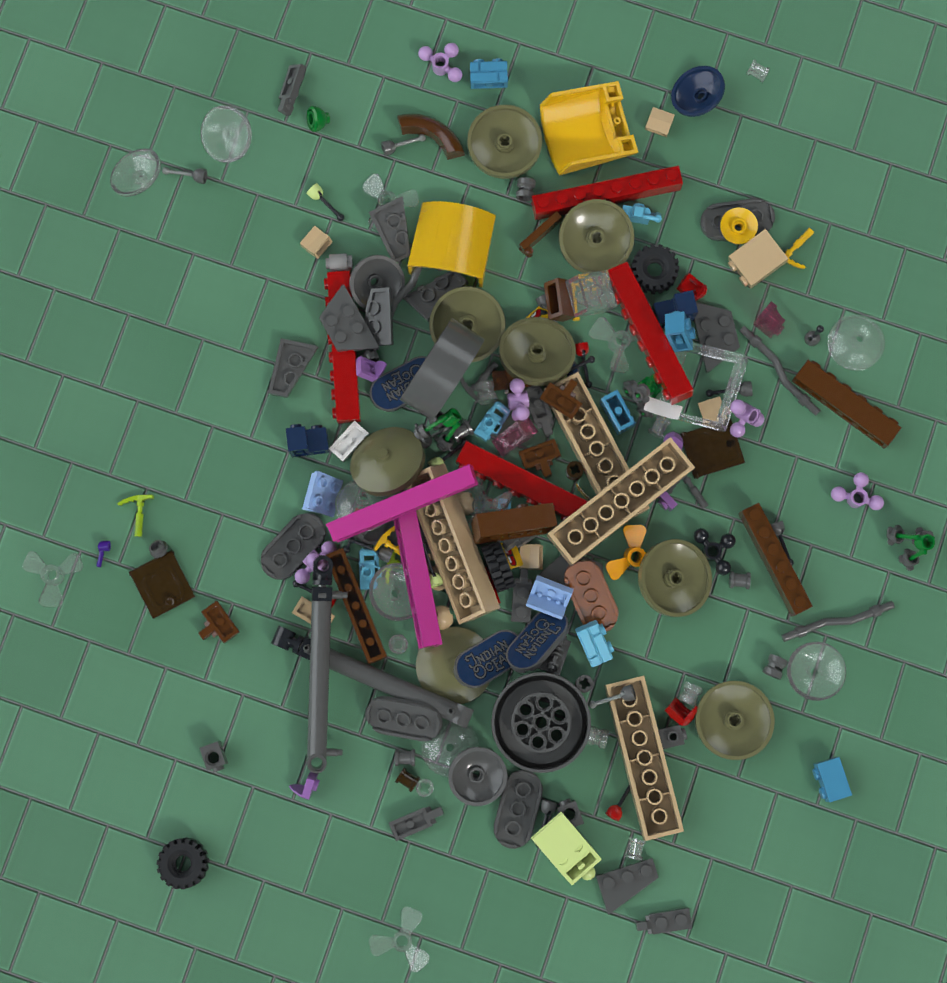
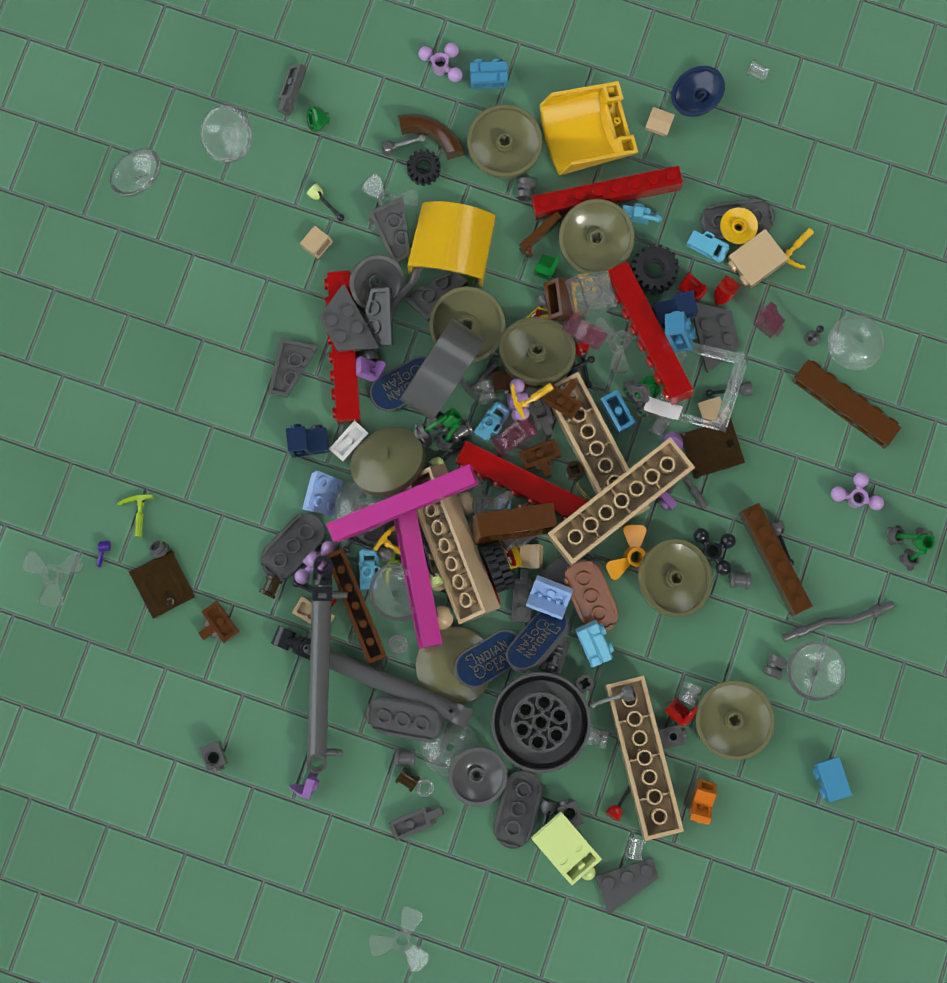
black tyre [156,838,209,890] -> none
hinge [162,167,208,184] -> none
light grey brick [325,253,353,272] -> none
dark grey hinge [635,908,692,934] -> none
lavender piece [730,399,765,438] -> none
dark grey bar [740,326,821,416] -> none
none -> dark brown bush [259,574,283,599]
none -> black tyre [407,149,441,186]
none -> yellow piece [511,383,554,420]
none -> green panel [534,254,560,281]
none -> clear pink arch [562,313,608,351]
none -> medium azure piece [686,230,730,262]
none -> orange brick [689,778,717,825]
none -> red plate [714,275,741,305]

